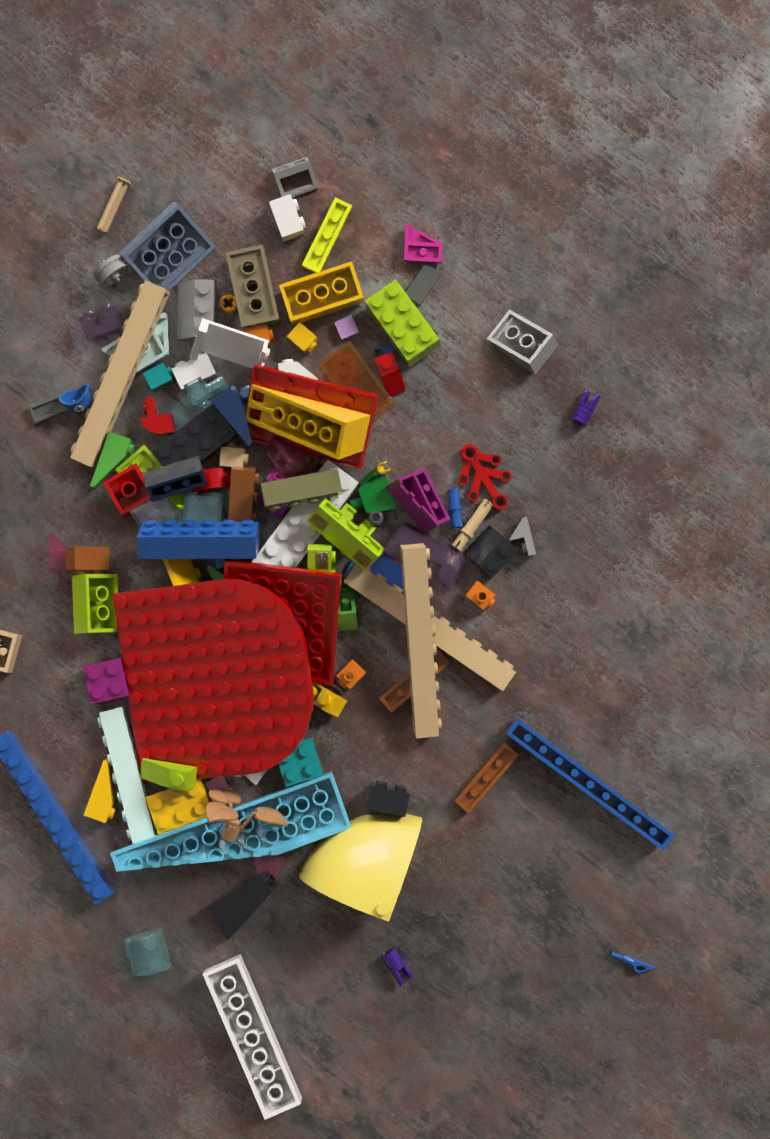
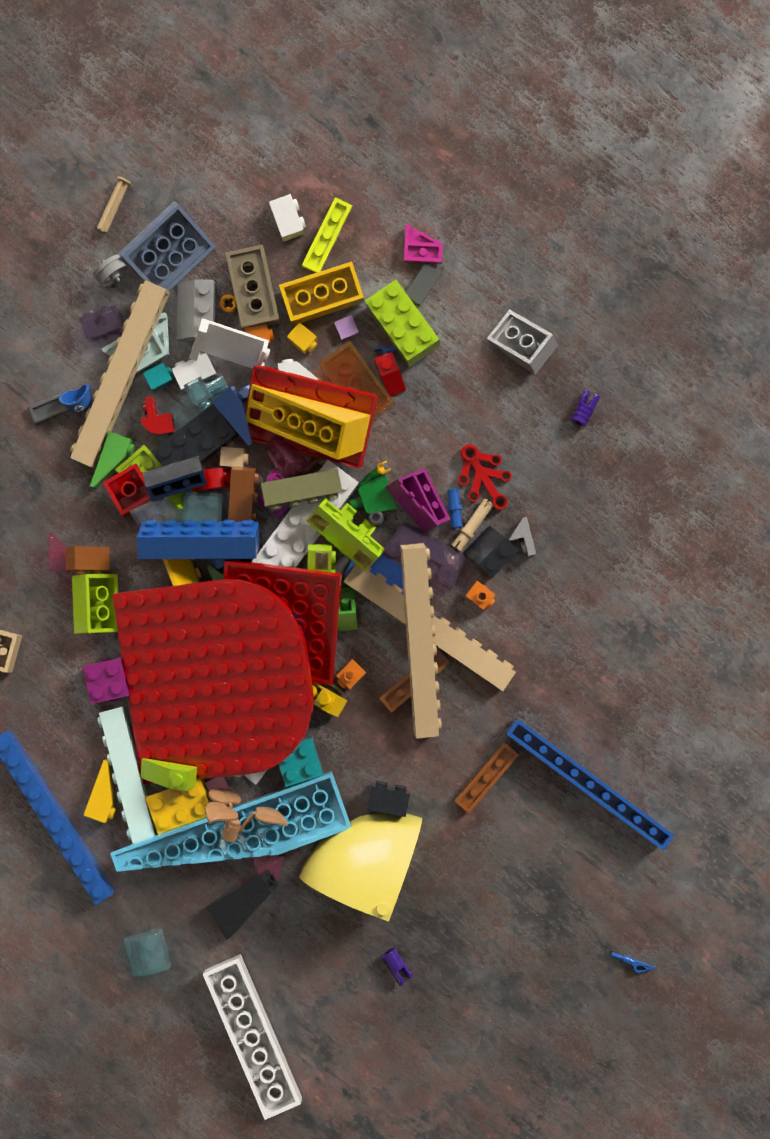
light grey tile [272,157,318,198] -> none

